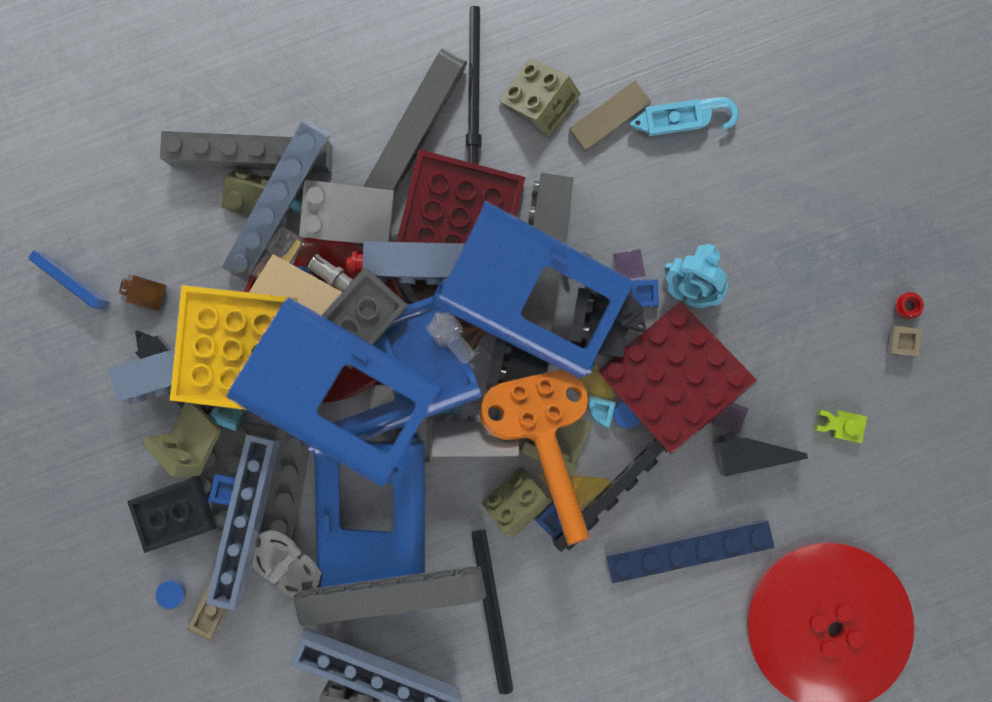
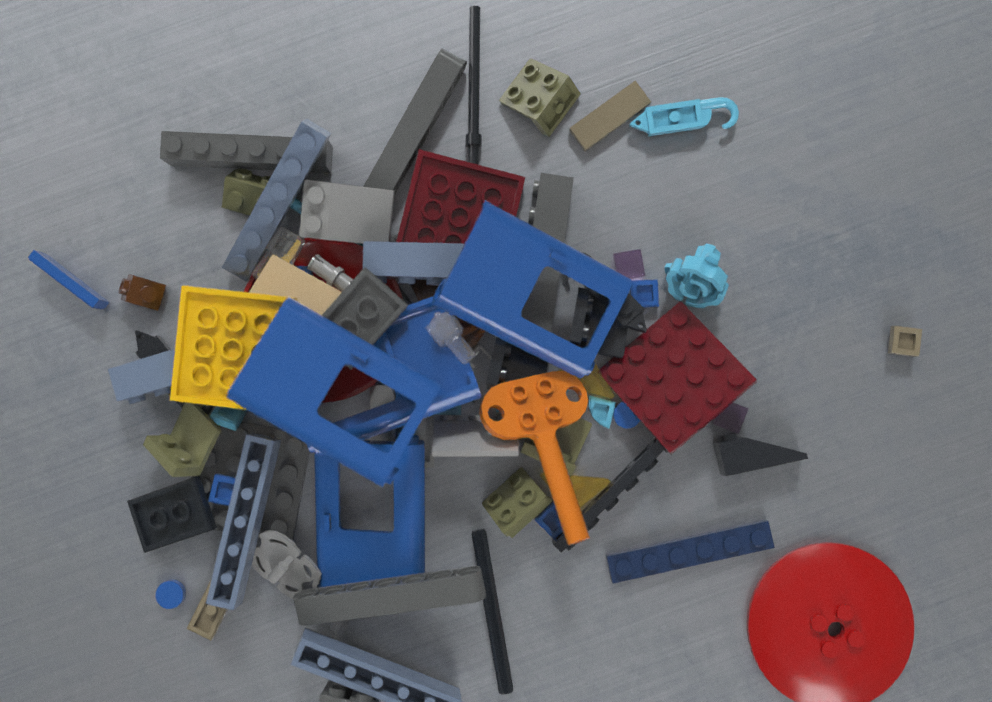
red plate [346,251,363,279] -> none
lime plate [813,410,867,443] -> none
red plate [895,292,924,320] -> none

